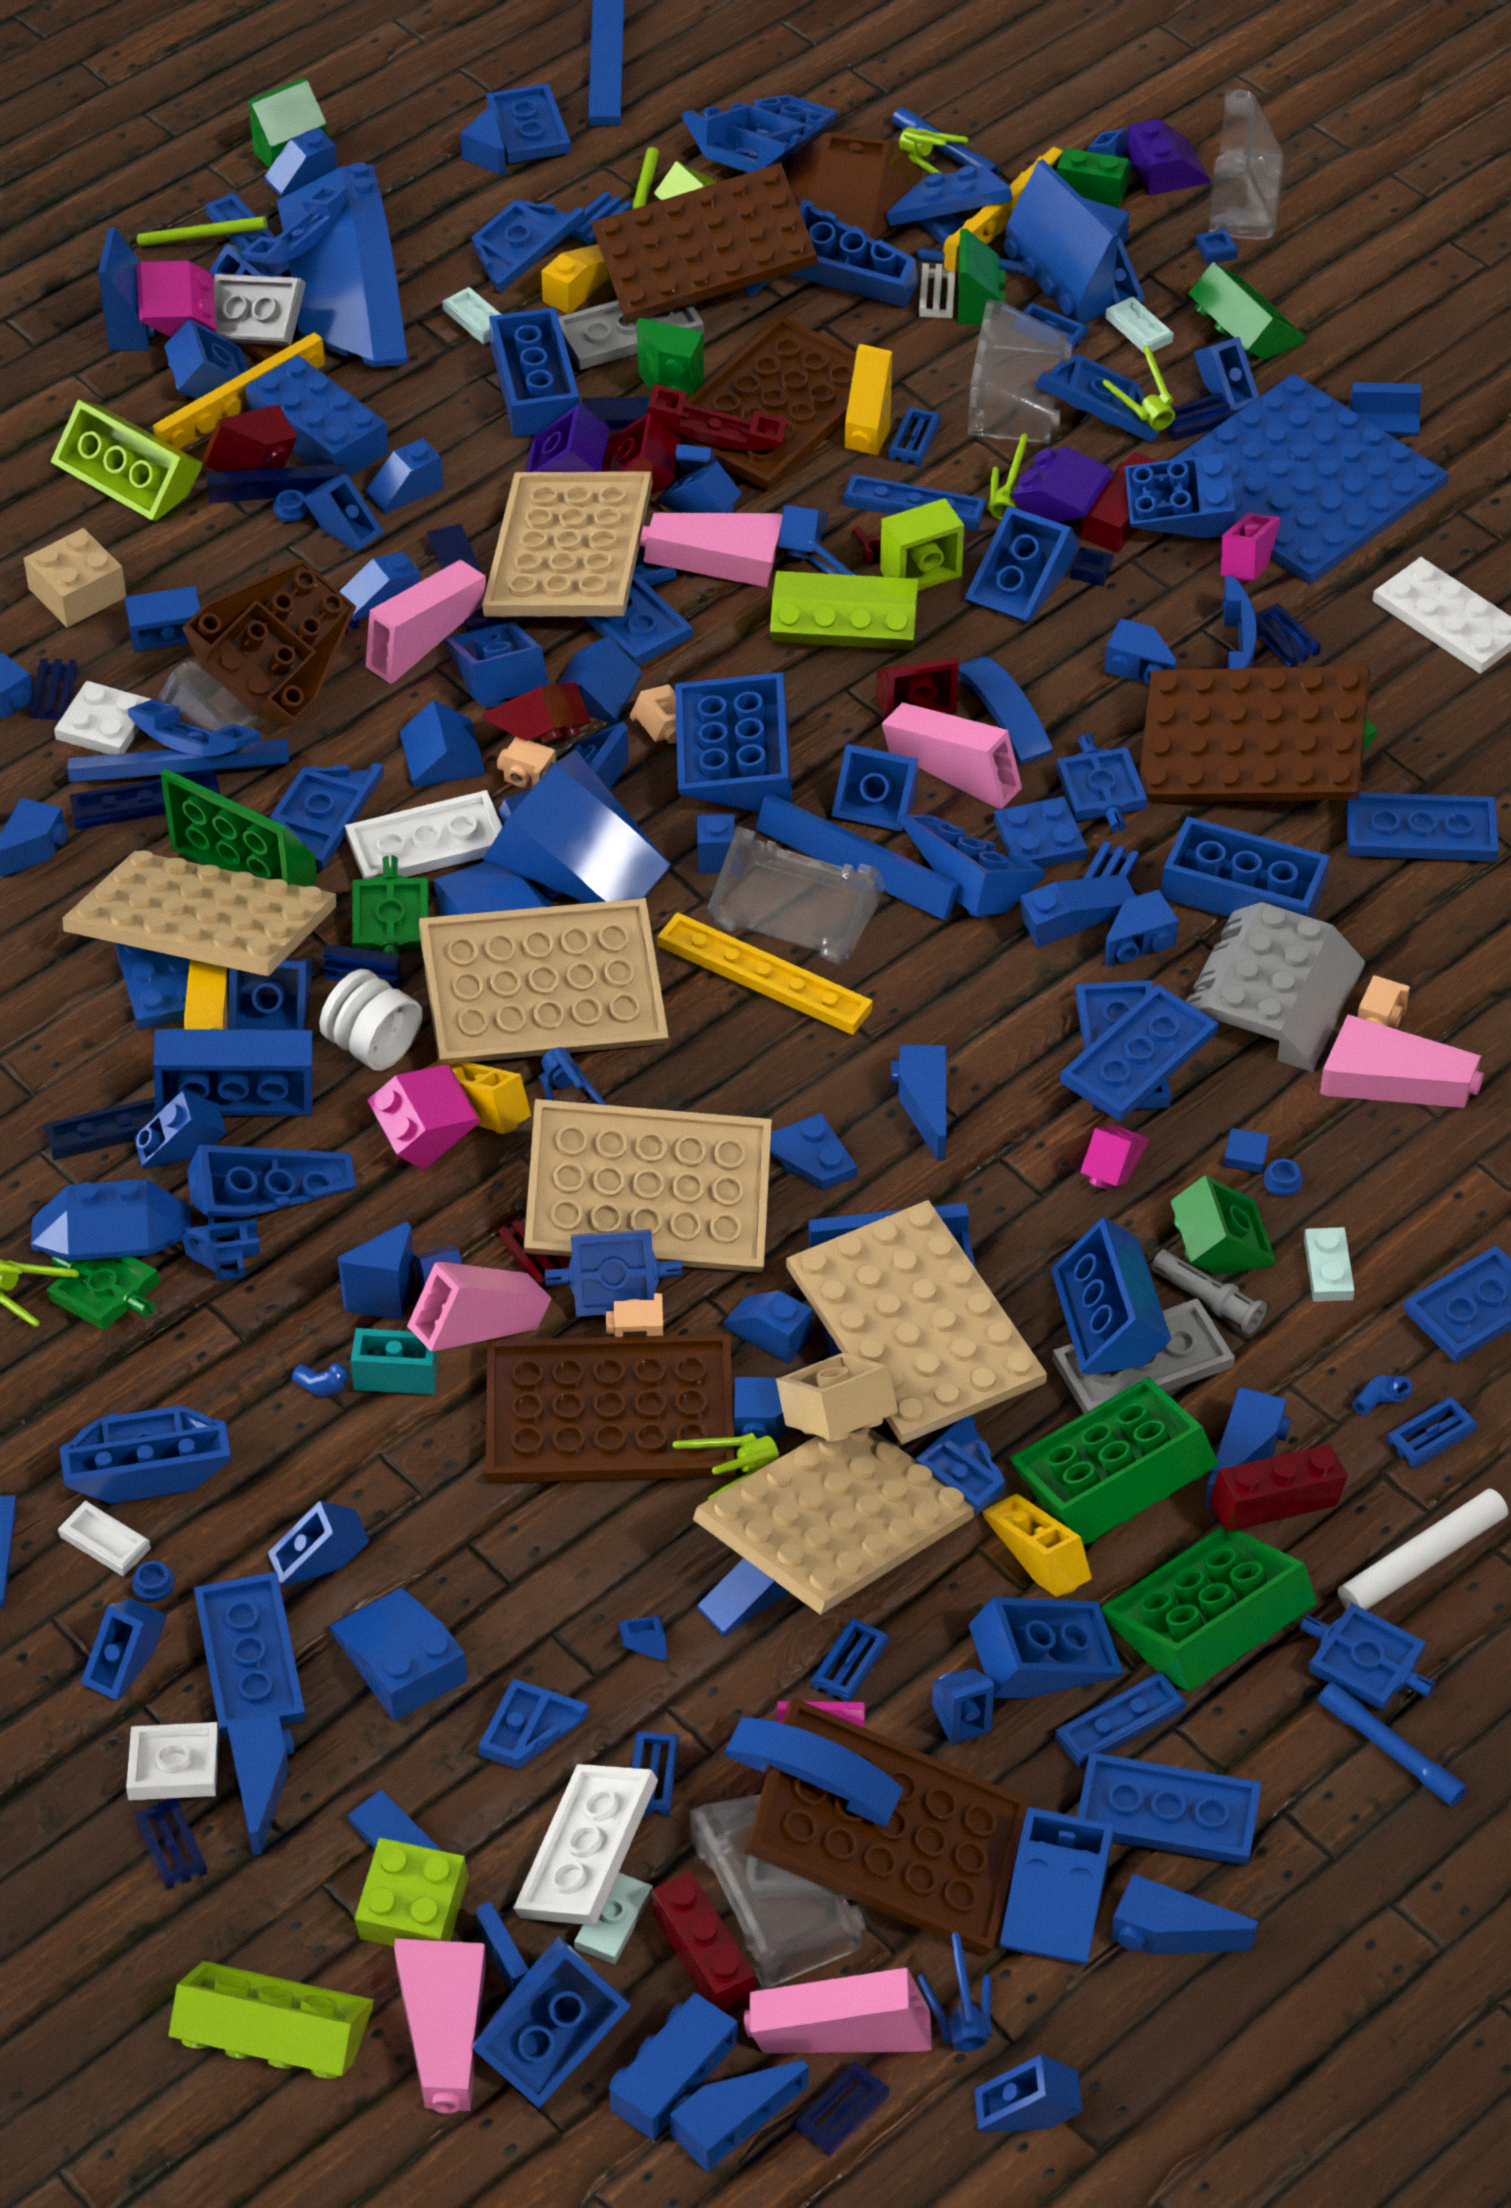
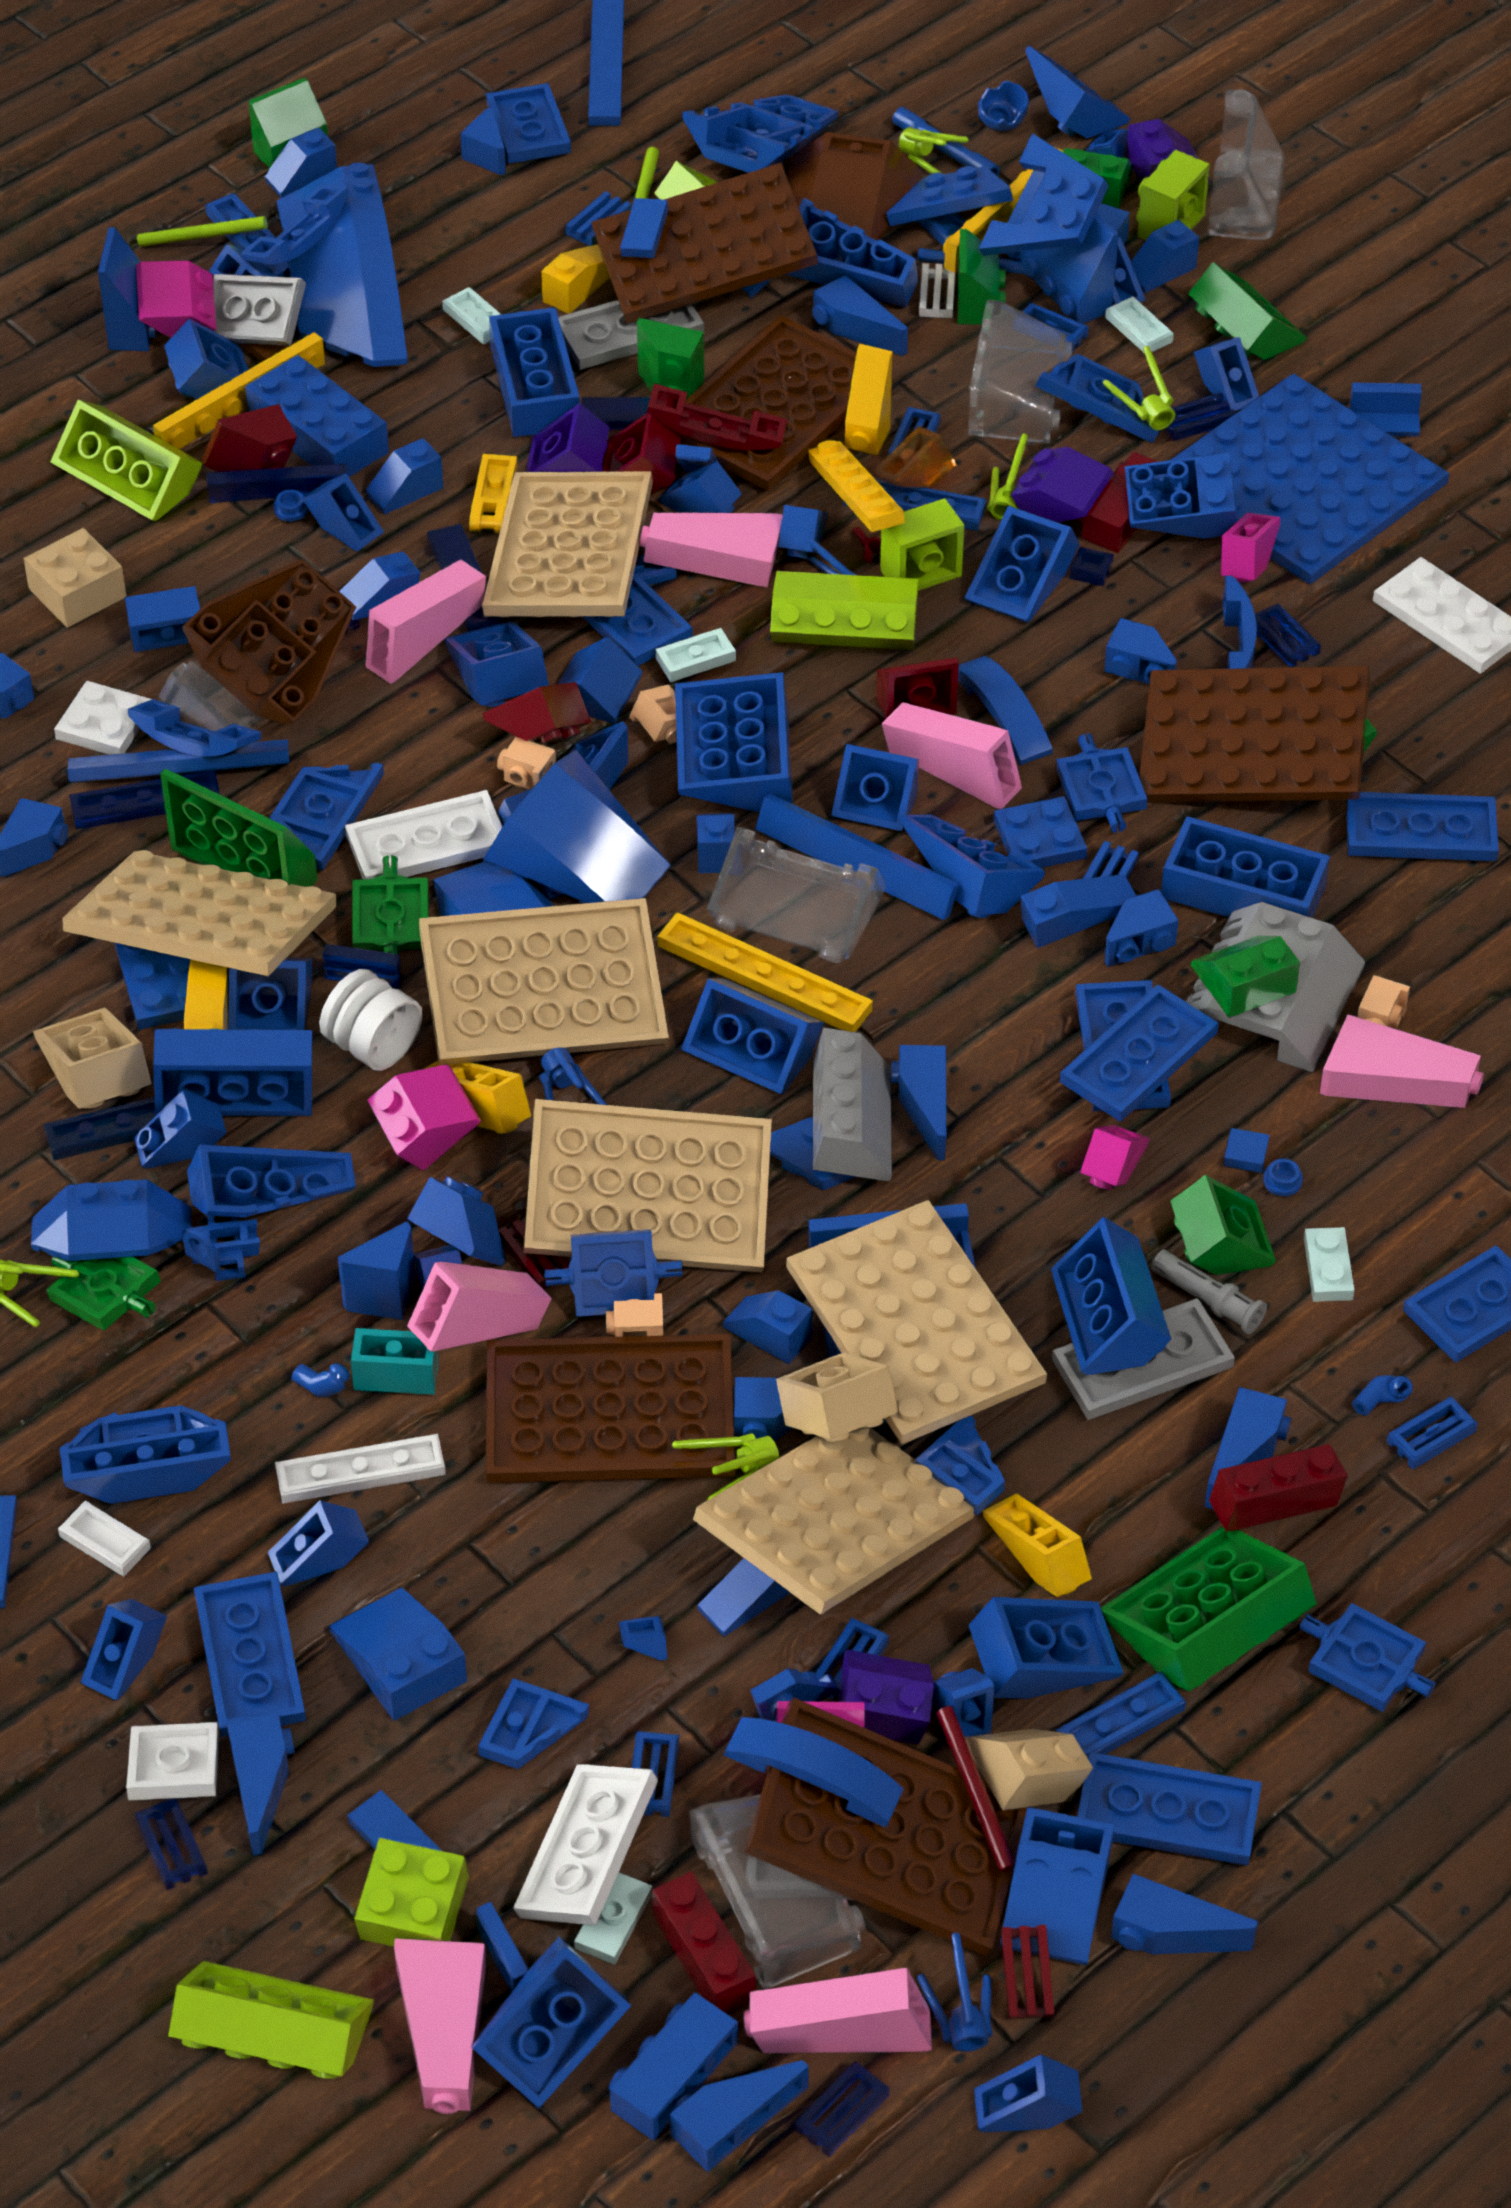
clear blue tile [29,658,78,720] -> none
blue plate [132,1561,175,1602] -> none
blue slope [400,700,485,788] -> none
blue wing [471,199,585,293] -> none
green slope [1009,1376,1219,1546] -> none
blue tile [1195,229,1238,265] -> none
blue piece [1318,1682,1468,1807] -> none
white piece [1338,1488,1508,1610] -> none
none -> tan slope [33,1007,151,1109]
none -> white tile [275,1434,446,1504]
none -> blue slope [407,1176,506,1266]
none -> yellow plate [469,454,517,534]
none -> blue tile [620,198,669,258]
none -> light aqua plate [656,628,736,682]
none -> blue slope [681,978,824,1094]
none -> blue wing [750,1669,840,1722]
none -> yellow plate [808,440,905,532]
none -> blue slope [812,275,908,356]
none -> light grey slope [813,1027,892,1182]
none -> dark purple slope [838,1649,934,1745]
none -> clear orange slope [873,426,956,488]
none -> dark red bar [936,1706,1015,1872]
none -> tan slope [965,1729,1093,1810]
none -> blue hair [978,81,1029,131]
none -> blue wing [979,133,1109,256]
none -> dark red tile [1001,1925,1054,2020]
none -> blue wedge [1025,45,1131,138]
none -> blue slope [1131,219,1199,293]
none -> lime brick [1136,150,1210,240]
none -> green slope [1191,936,1300,1018]

